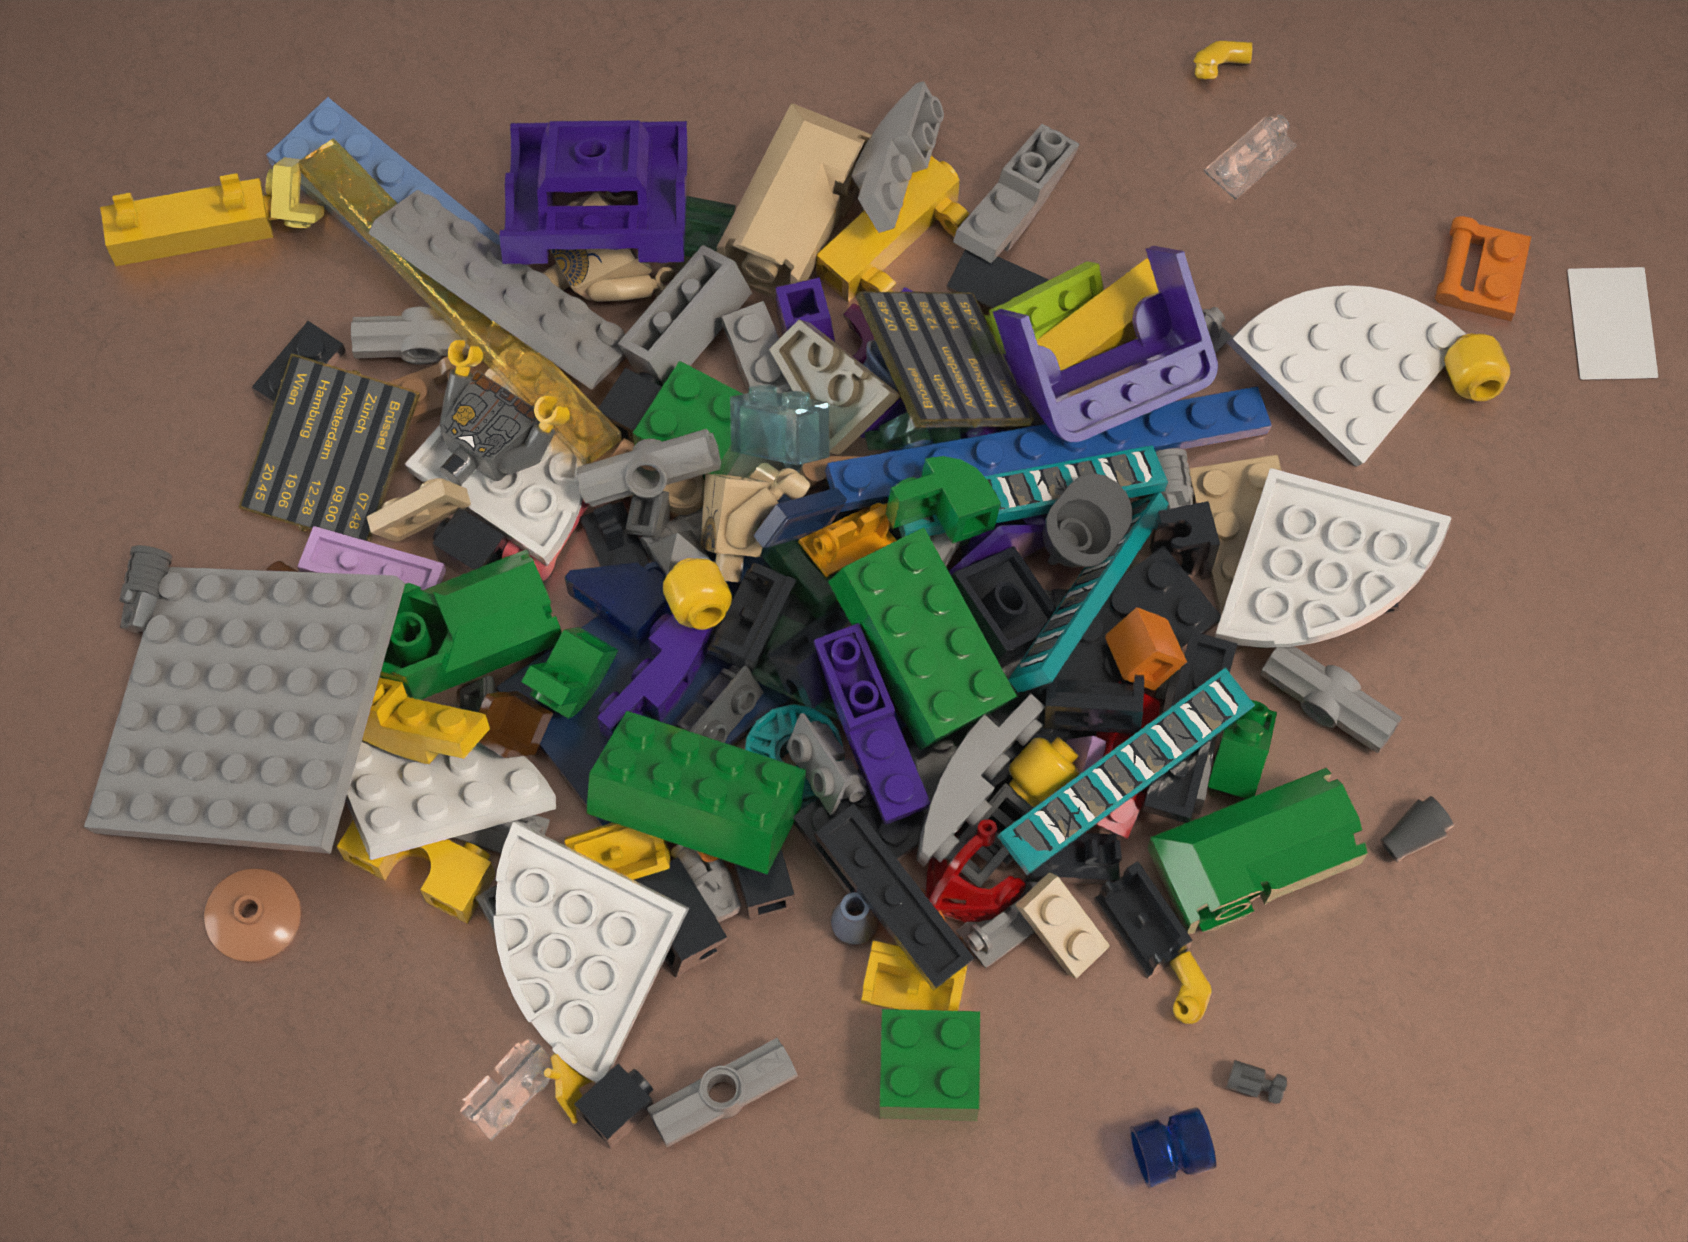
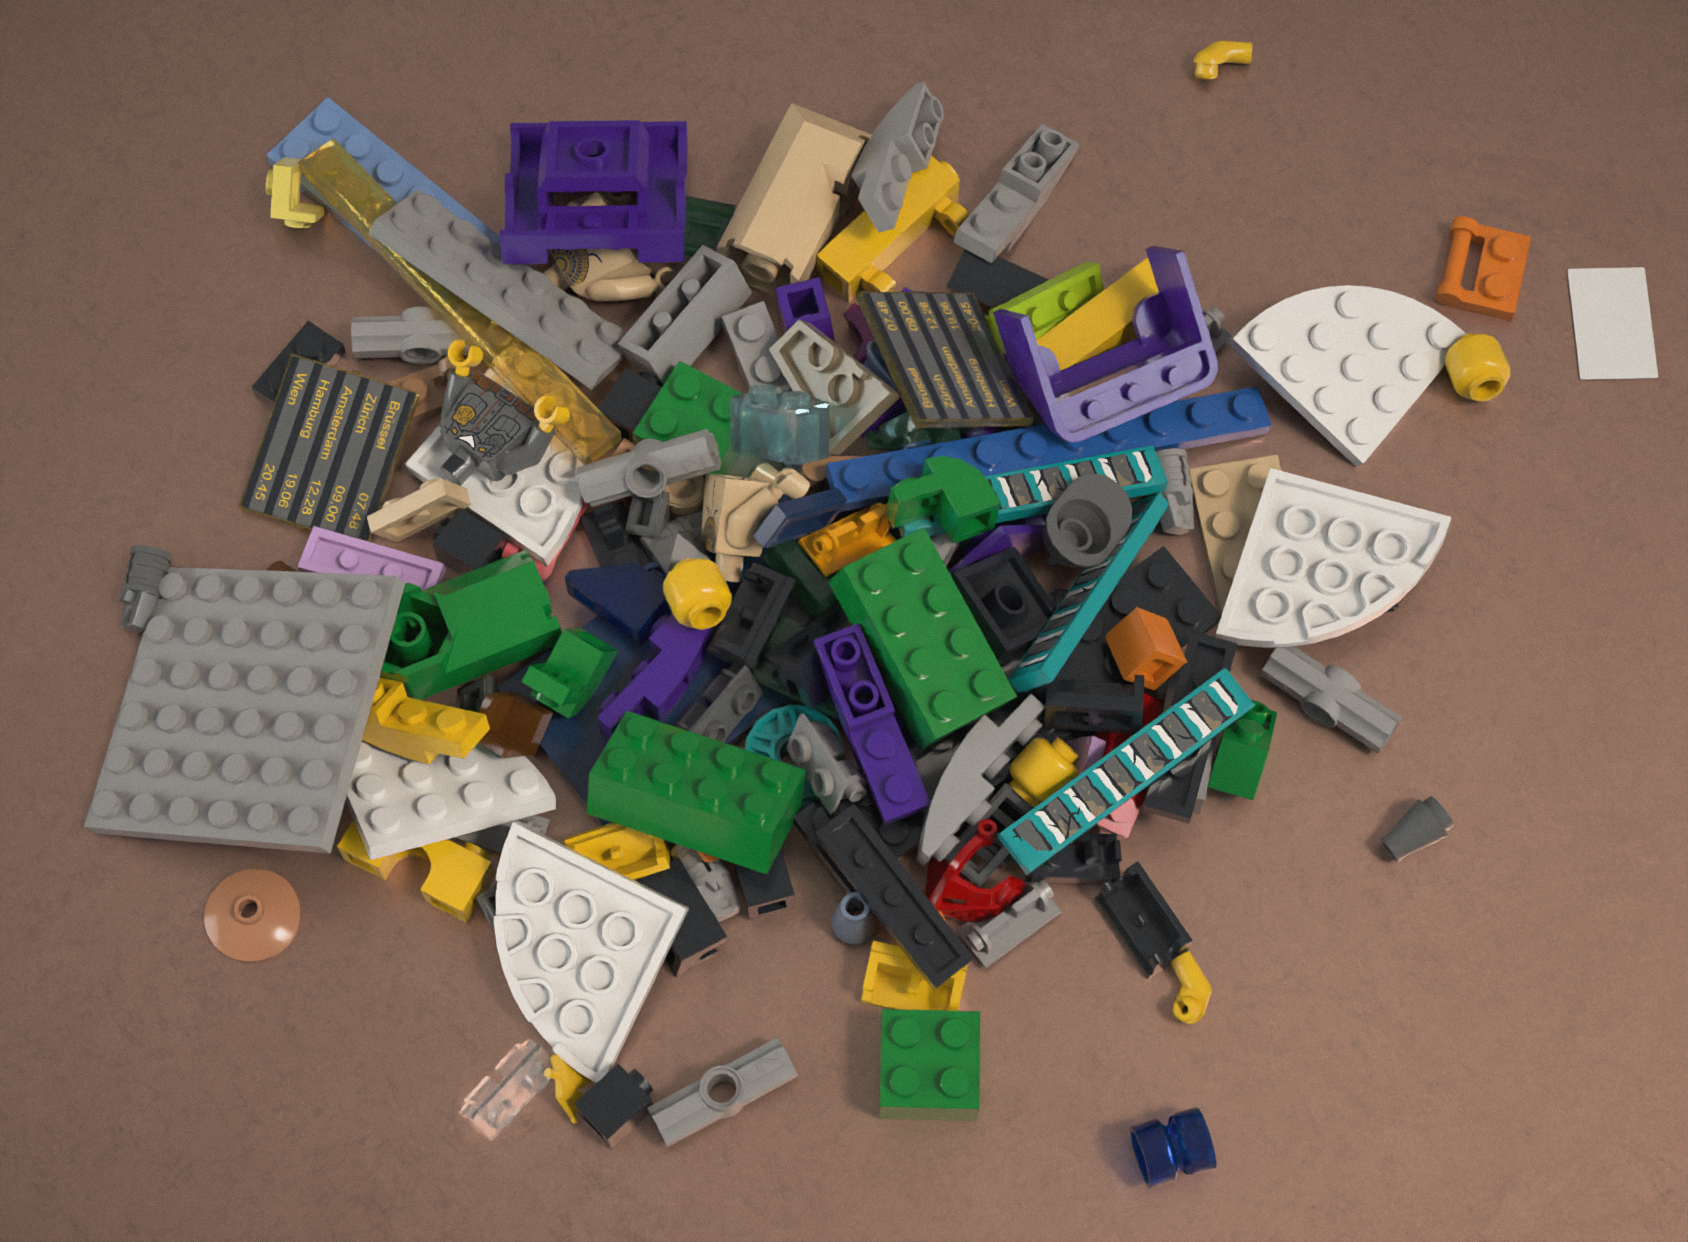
yellow brick [100,173,277,266] -> none
tan plate [1015,873,1110,979] -> none
green brick [1147,768,1368,934] -> none
black hinge [1150,501,1220,580] -> none
clear hinge [1204,115,1297,200] -> none
dark grey piece [1226,1060,1287,1104] -> none

